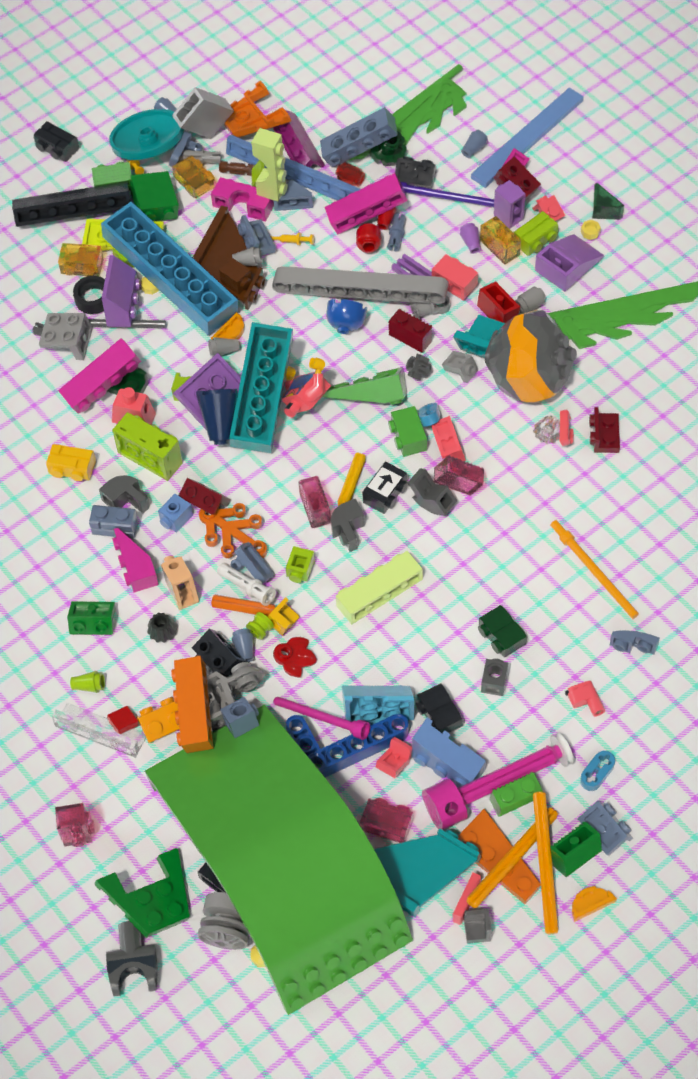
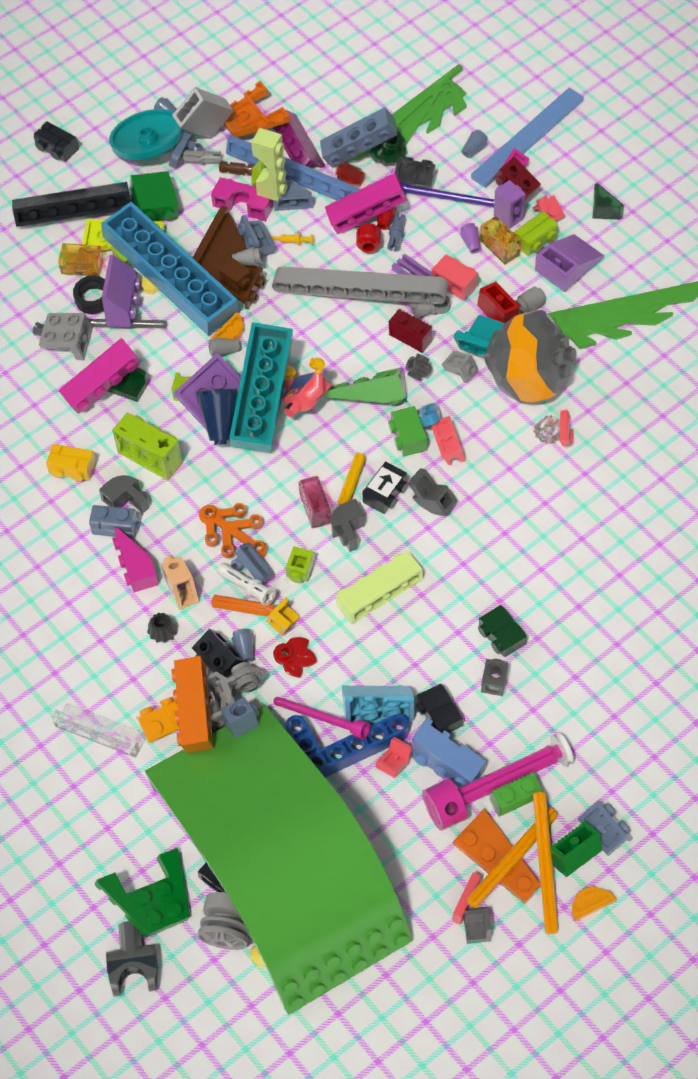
clear pink brick [55,803,95,847] -> none
green bracket [67,601,116,635] -> none
lime cone [70,671,105,693] -> none
bright green brick [91,162,132,191] -> none
red tile [107,706,138,735] -> none
coral torso [112,387,156,425] -> none
yellow piece [125,159,144,174] -> none
medium blue brick [158,494,193,533] -> none
clear yellow brick [172,156,215,199] -> none
dark red bracket [178,478,231,515] -> none
lime wheel [246,612,274,640] -> none
blue cylinder [326,299,367,334] -> none
clear pink brick [360,798,413,843] -> none
teal piece [374,828,481,918] -> none
clear pink brick [434,455,484,496] -> none
light orange bar [550,520,639,619] -> none
coral piece [564,681,605,717] -> none
dark azure beam [580,751,615,791] -> none
light yellow tile [581,220,601,240] -> none
dark red bracket [589,407,620,453] -> none
sand blue slope [609,630,660,655] -> none

